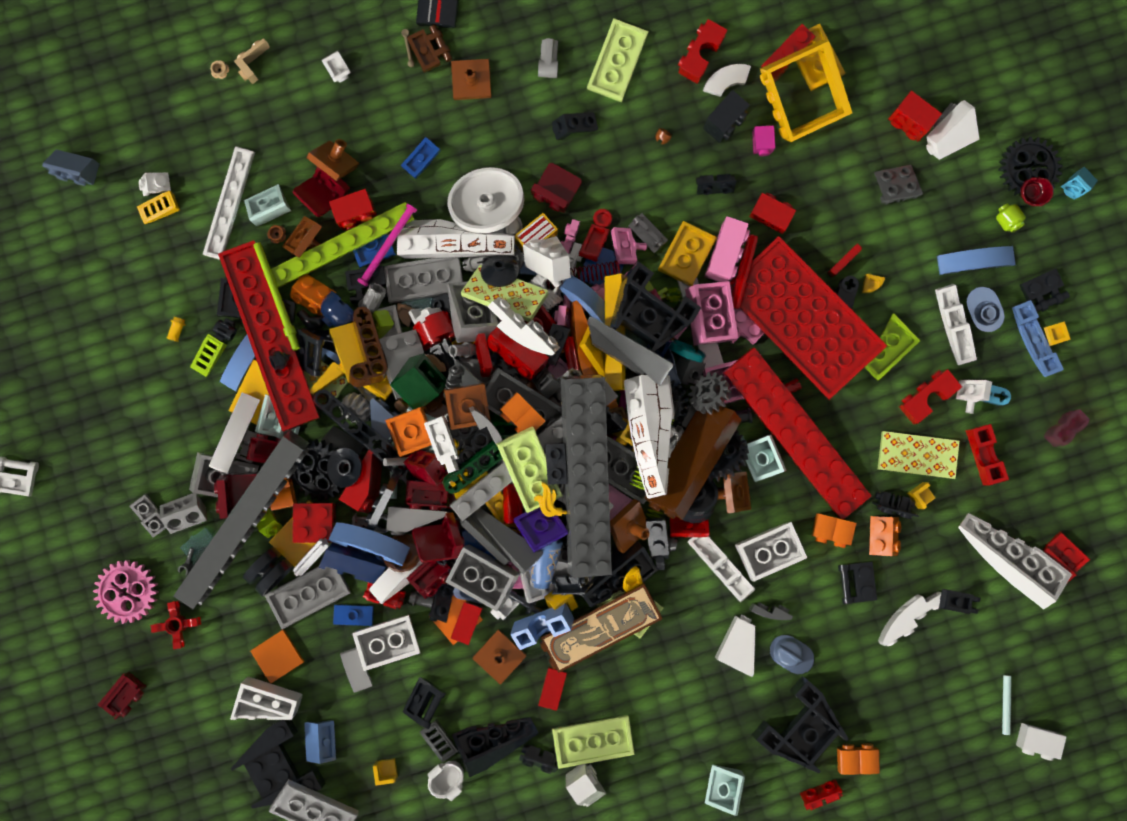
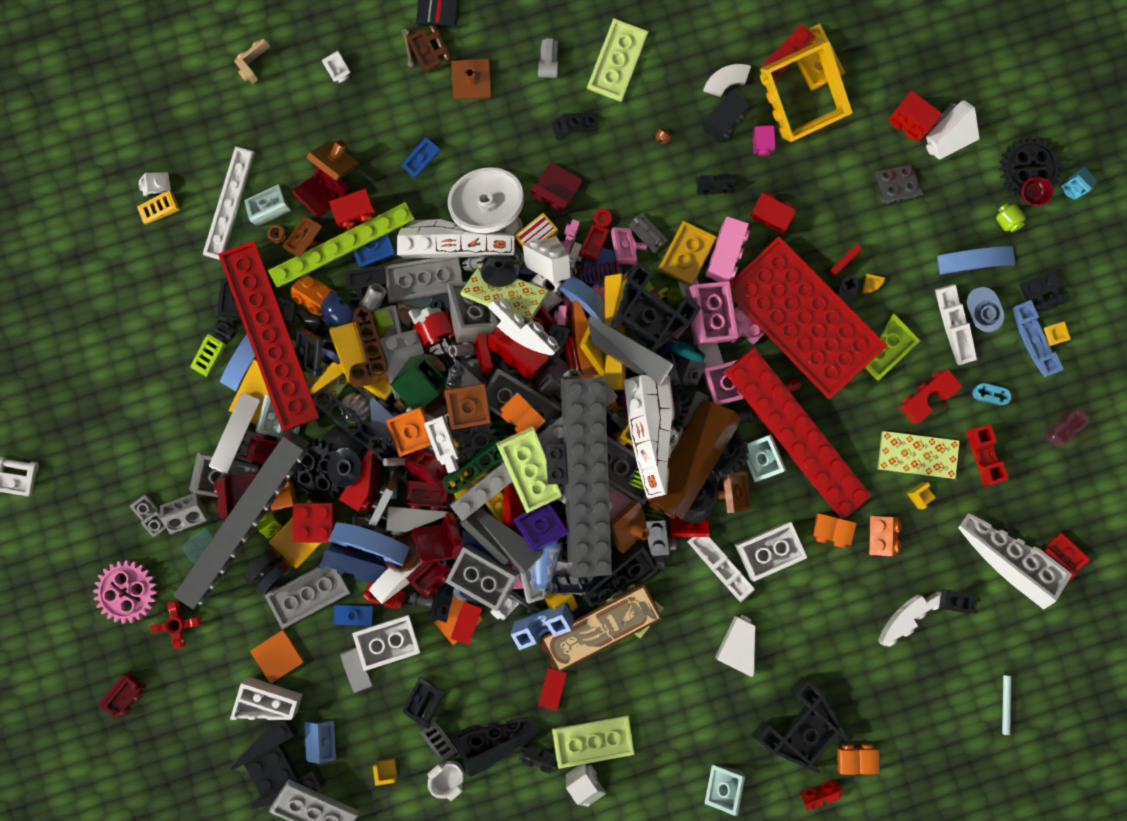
sand blue slope [42,149,99,186] -> none
yellow pin [166,316,186,342] -> none
dark grey hand [178,547,195,576] -> none
tan plate [210,60,229,79] -> none
lime bar [254,242,300,351] -> none
black plate [269,351,290,370] -> none
axle [293,538,329,576] -> none
dark pink bar [357,203,417,287] -> none
light grey slope [469,406,503,444] -> none
dark orange tile [472,629,527,685] -> none
yellow piece [534,482,567,517] -> none
yellow tile [623,566,643,592] -> none
red arch [678,19,728,84] -> none
dark grey gear [688,372,731,414] -> none
red axle [732,234,758,309] -> none
dark grey slope [749,602,793,620] -> none
sand blue piece [770,635,814,674] -> none
black plate [838,561,877,604] -> none
black hinge [872,490,919,519] -> none
white plate [956,380,992,414] -> none
white brick [1016,723,1066,761] -> none

